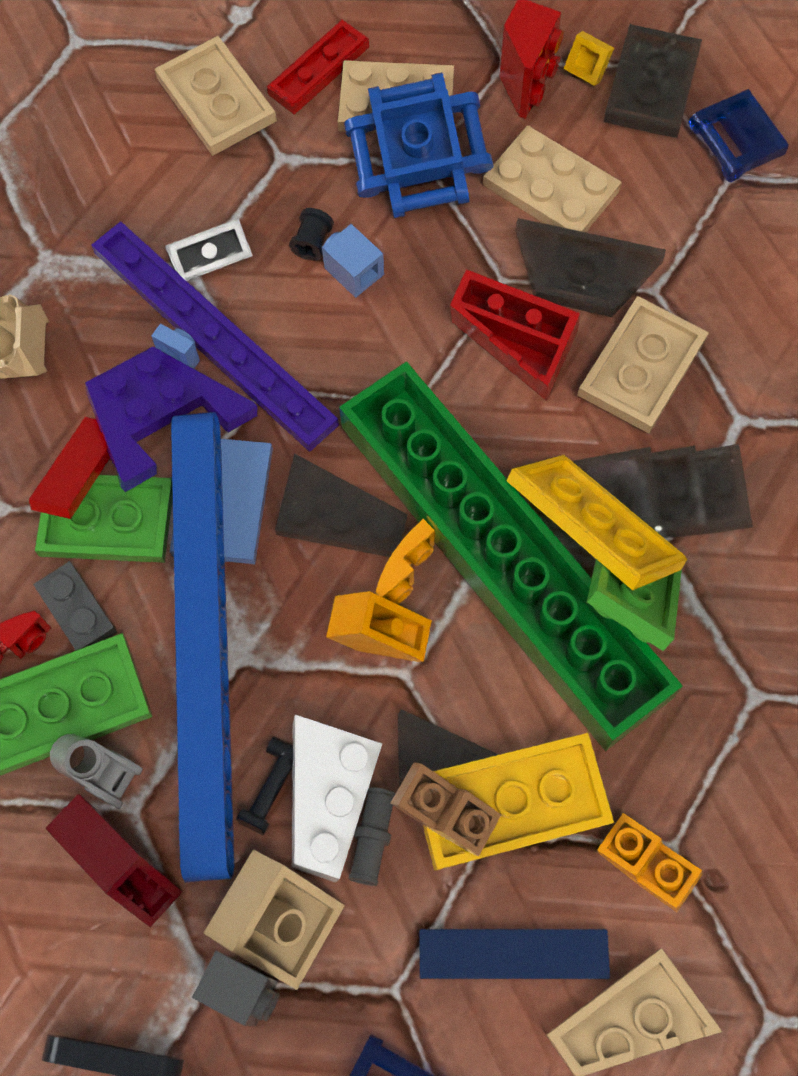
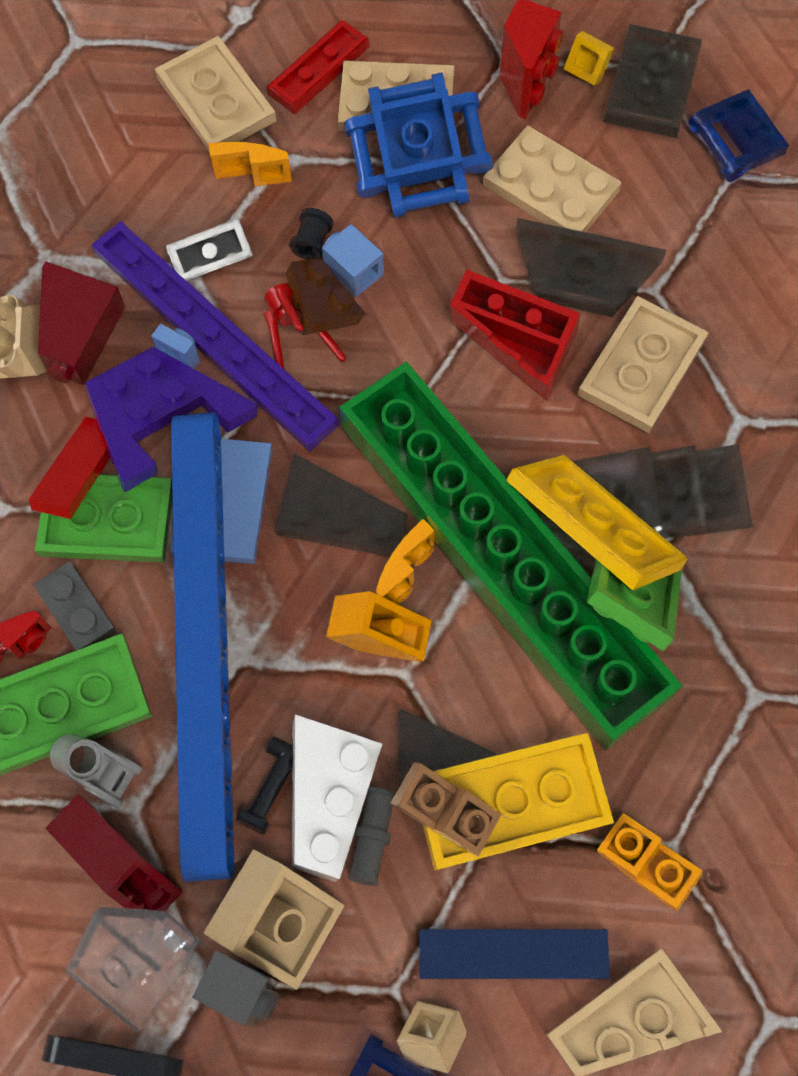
none -> dark red slope [38,261,126,385]
none -> clear slope [66,906,201,1032]
none -> light orange slope [209,142,292,187]
none -> red plant [264,283,346,370]
none -> reddish brown wing [285,258,365,335]
none -> tan slope [397,1001,467,1073]

